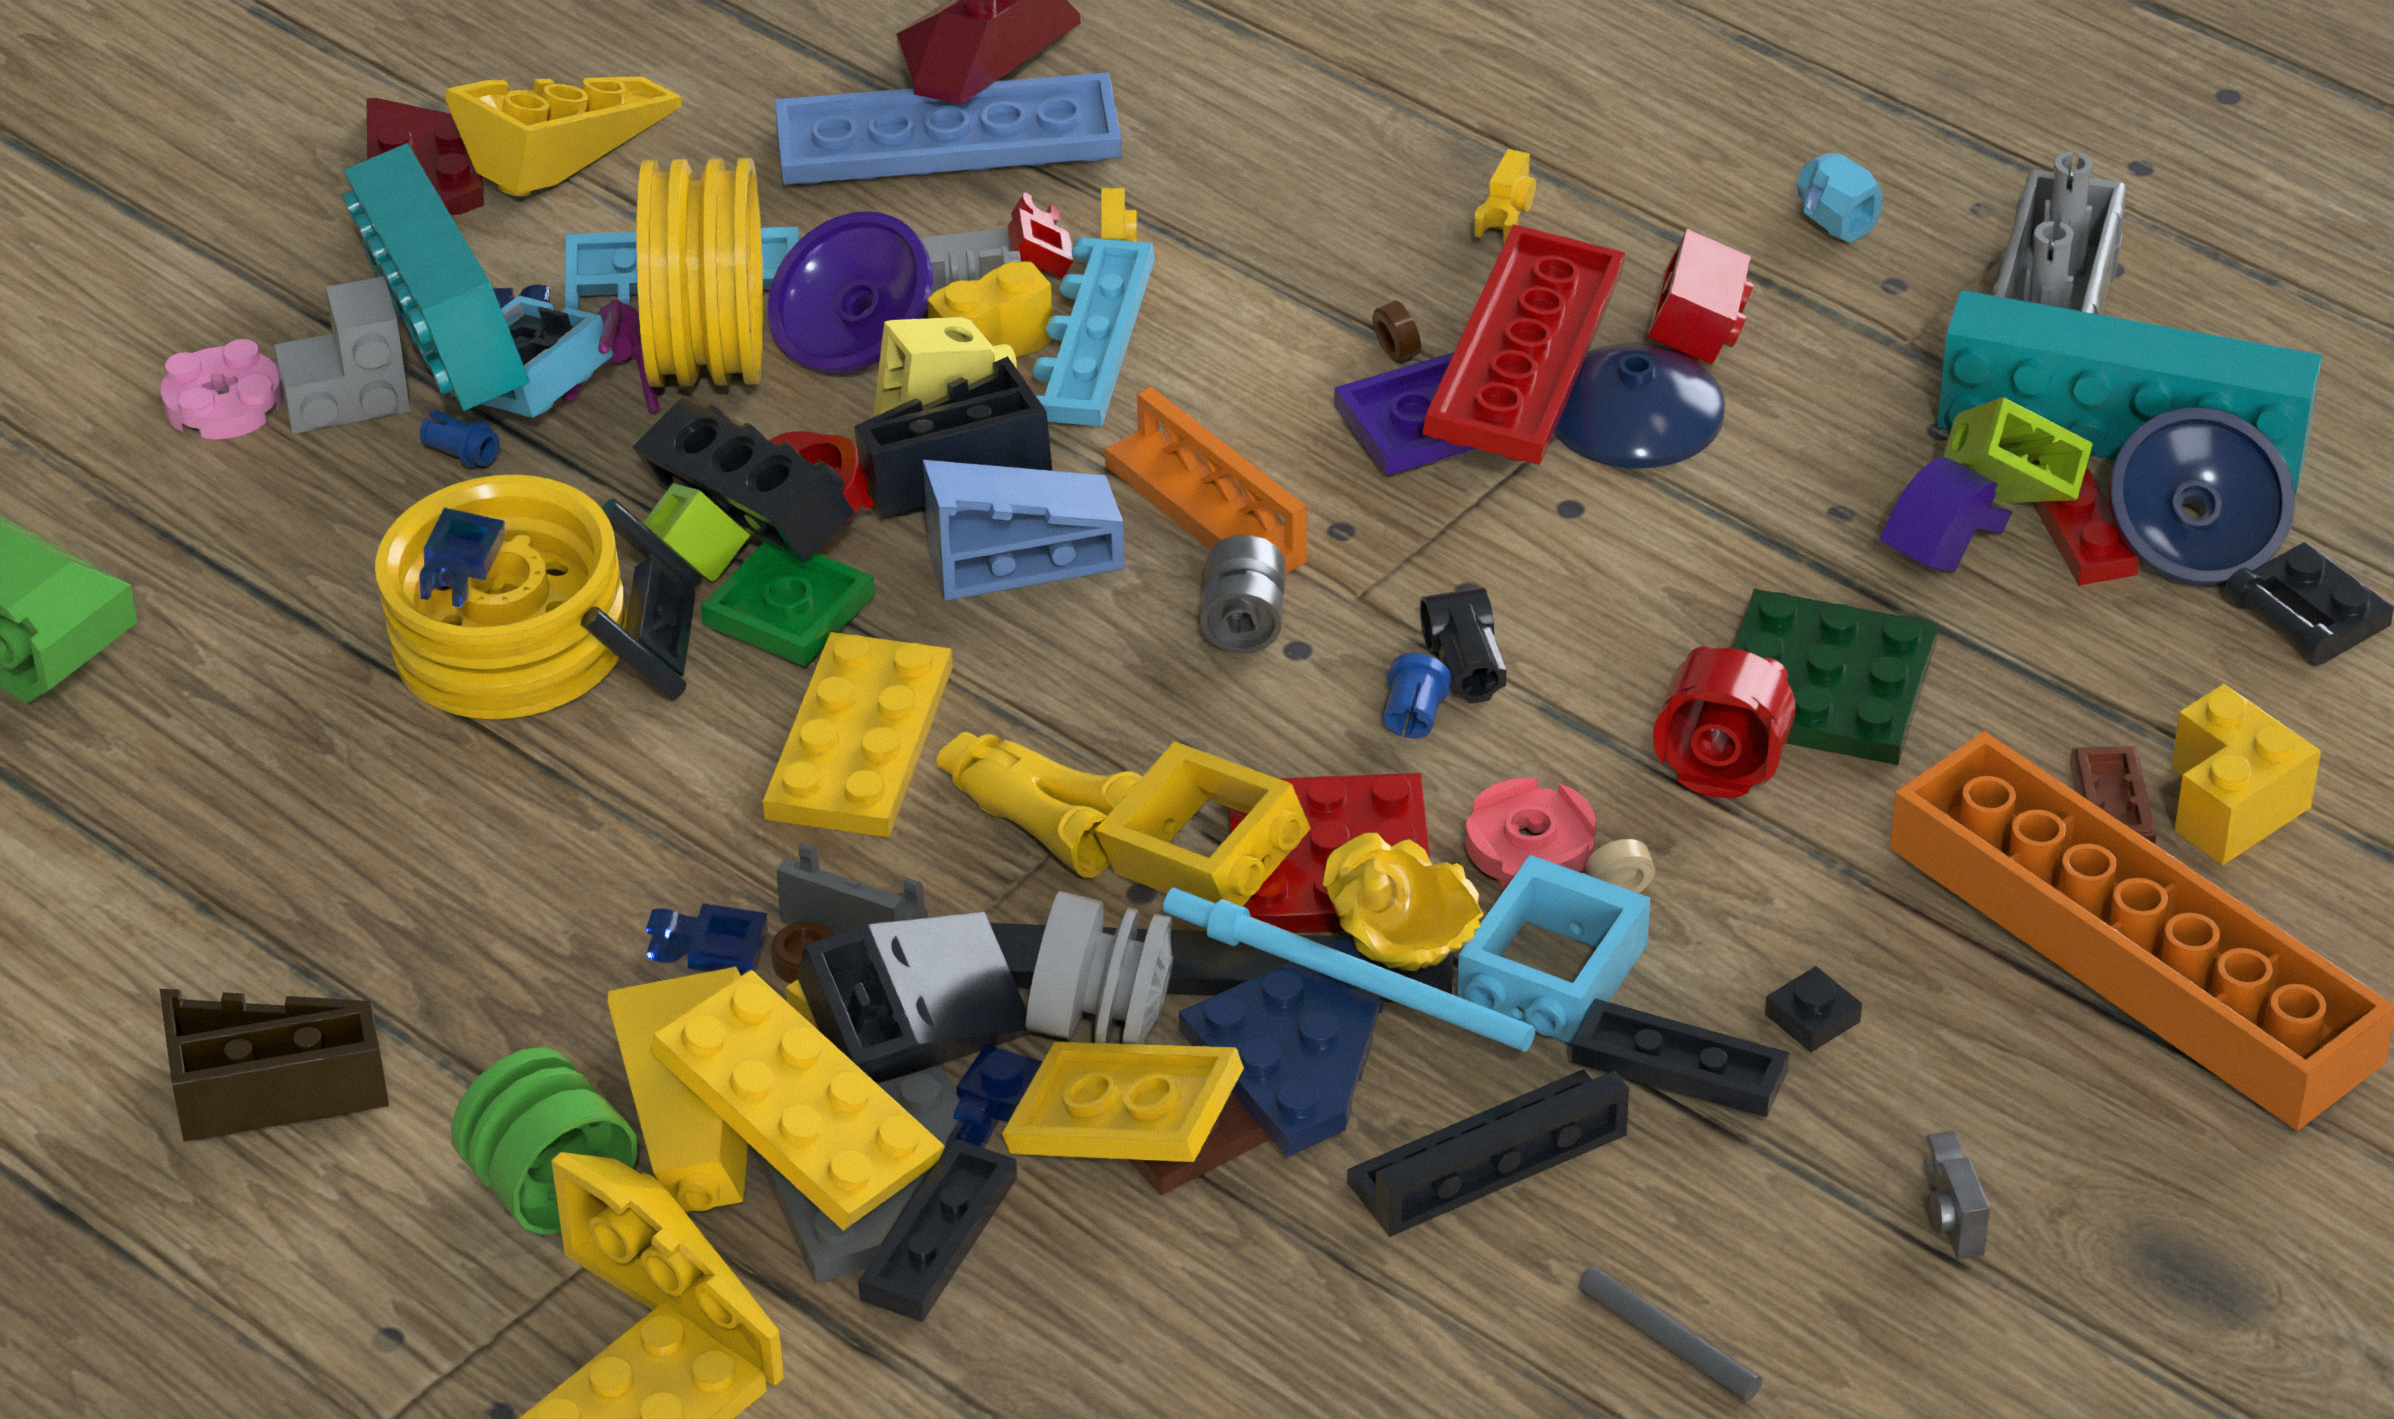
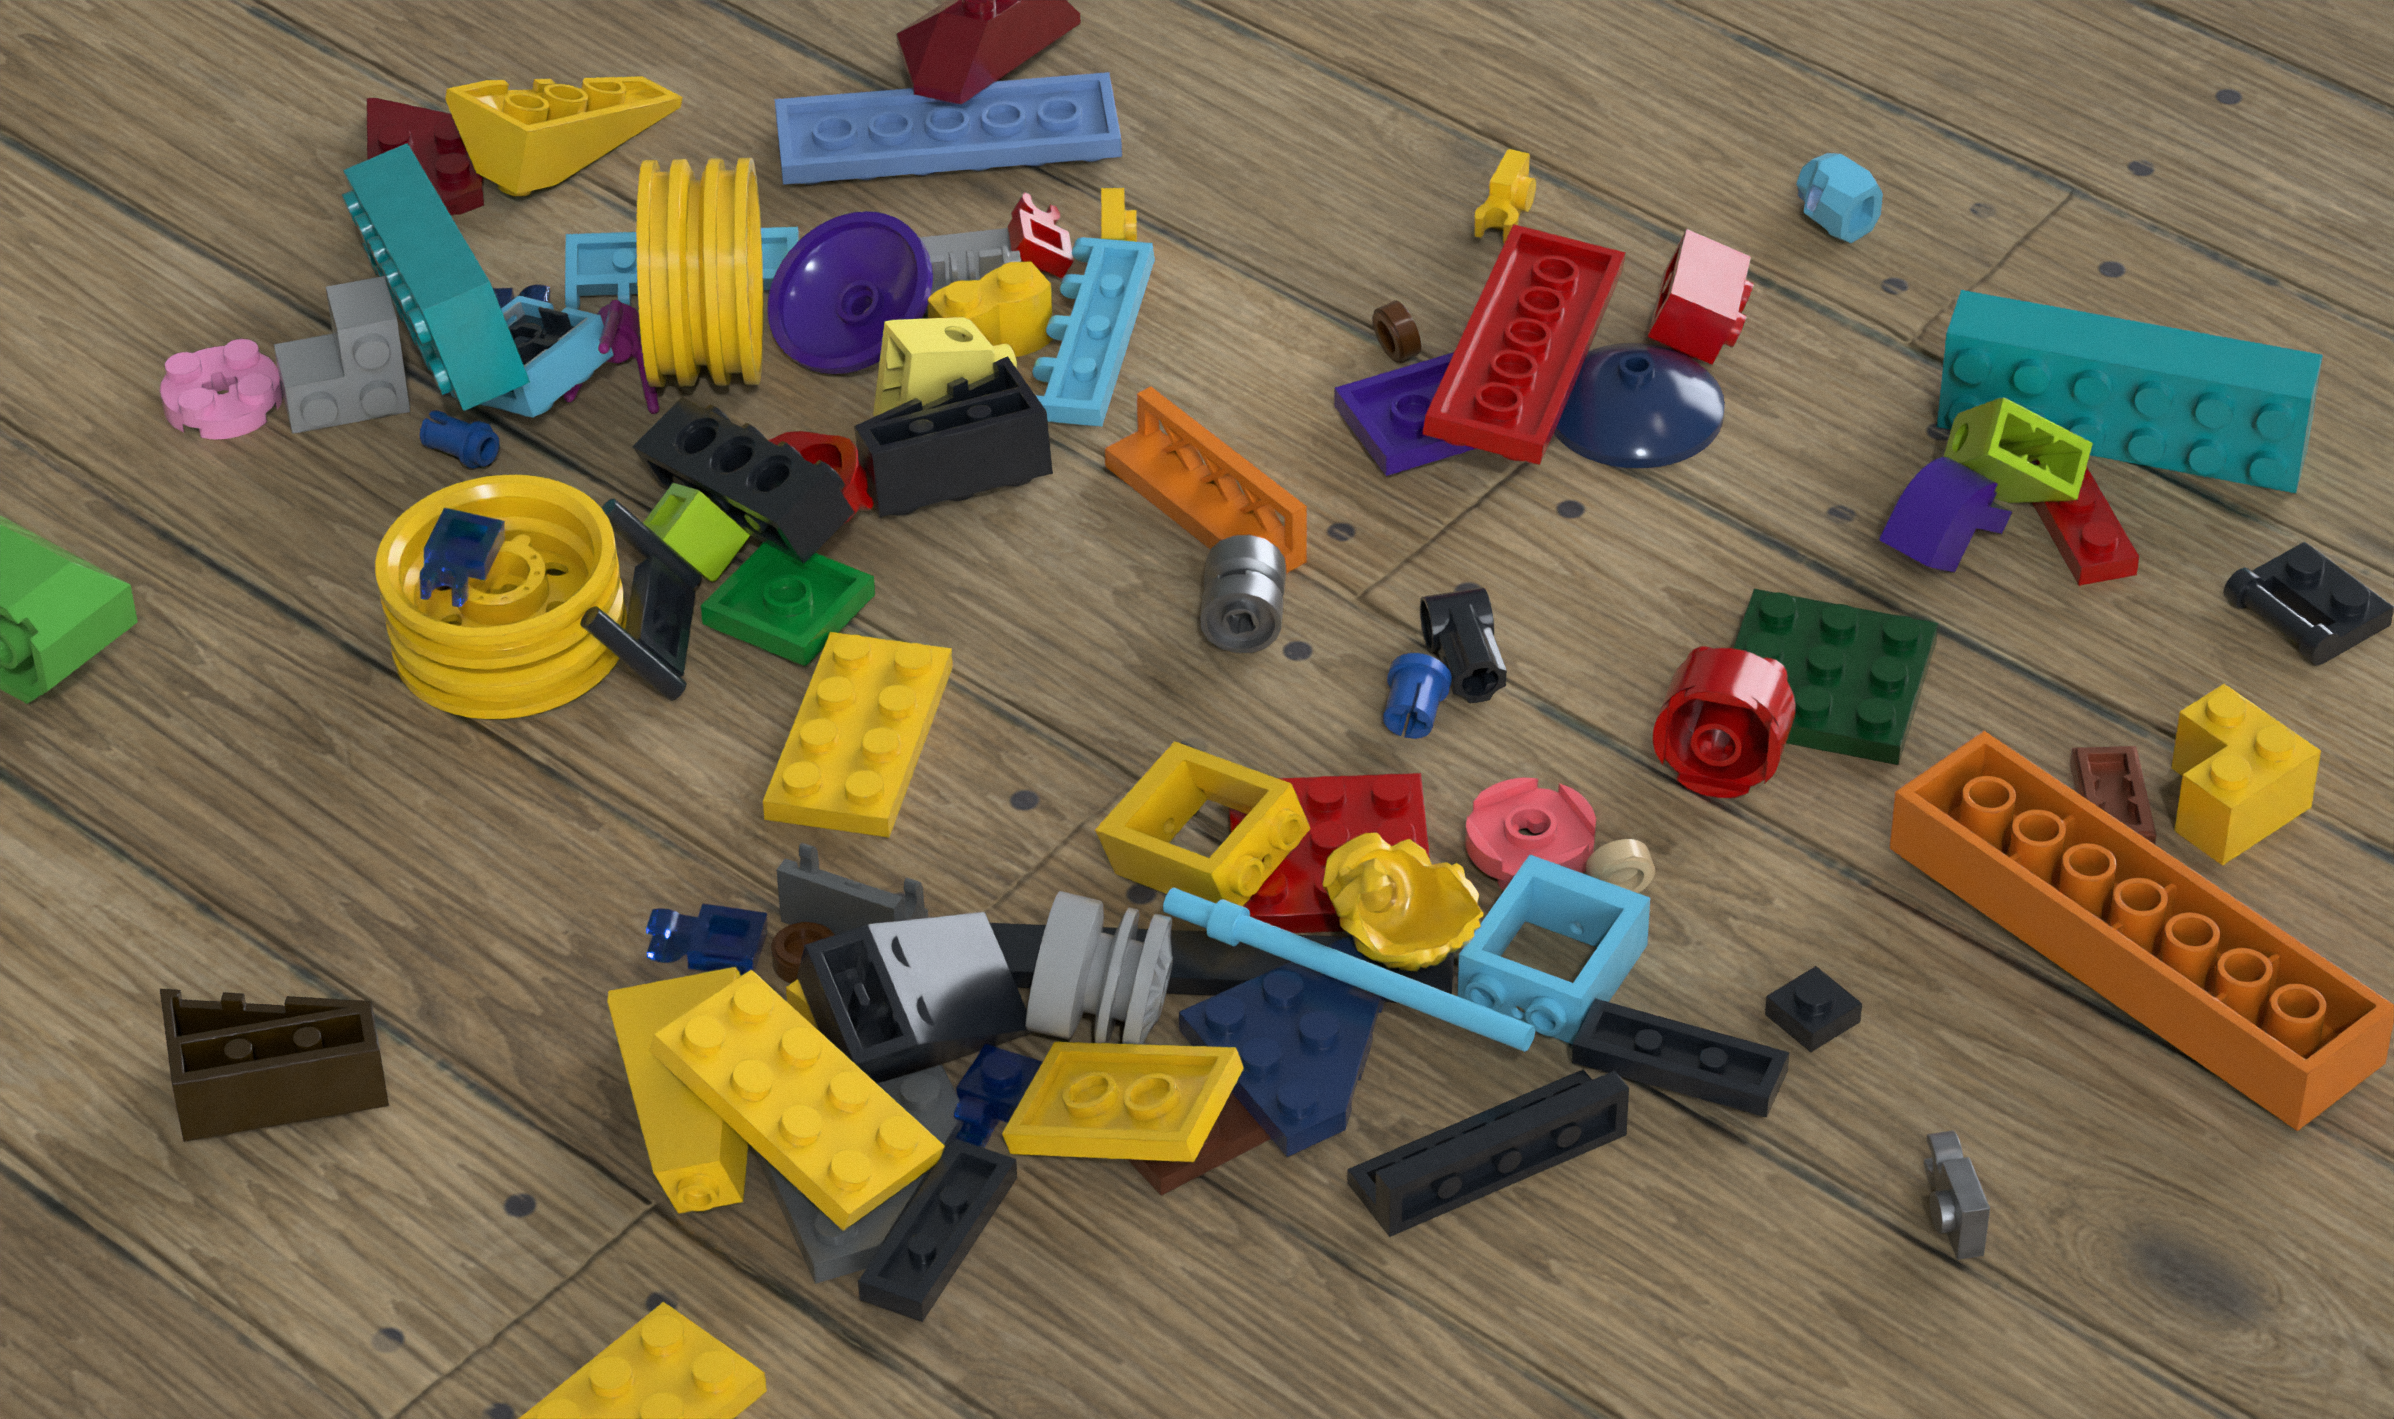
bright green wheel [451,1047,637,1235] -> none
yellow wedge [551,1152,784,1386] -> none
medium blue wedge [923,460,1125,601] -> none
yellow piece [936,732,1142,878] -> none
dark grey bar [1579,1266,1762,1401] -> none
light grey piece [1991,151,2126,315] -> none
dark blue dish [2108,407,2295,586] -> none

